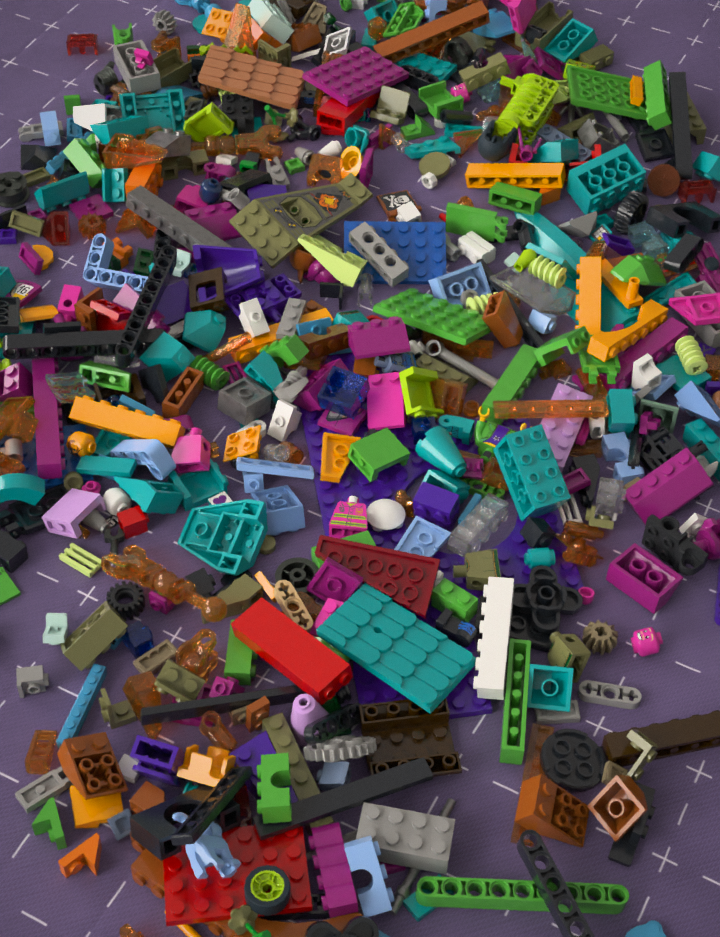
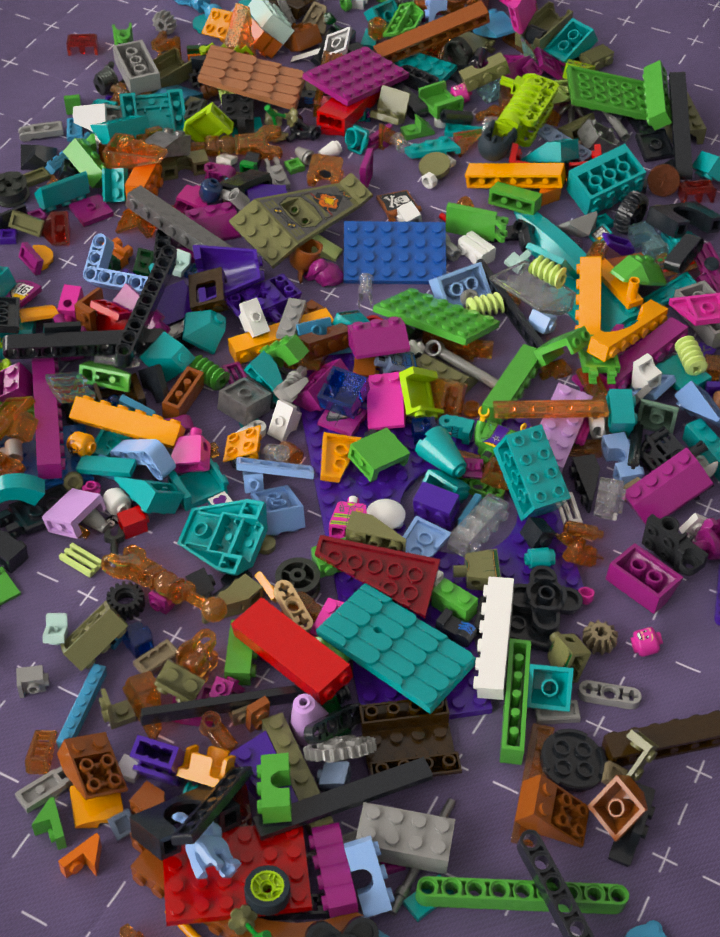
light blue slope [39,110,61,146] -> none
clear orange gear [78,212,107,240] -> none
dark pink tile [134,48,154,69] -> none
clear orange pin [203,332,252,362] -> none
olive bracket [258,39,292,68] -> none
yellowish green wedge [297,234,368,287] -> none
magenta plate [306,557,363,602] -> none
black bracket [320,282,343,310] -> none
yellow piece [340,146,364,179] -> none
light grey brick [349,222,409,288] -> none
clear orange arm [395,489,414,517] -> none
dark orange slope [482,290,523,349] -> none
lime cone [514,249,537,272] -> none
magenta plant [518,127,542,162] -> none
magenta tile [563,468,591,495] -> none
olive bracket [585,504,614,529] -> none
light orange piece [630,75,644,106] -> none
magenta tile [639,411,661,435] -> none
none -> olive slope [346,511,407,552]

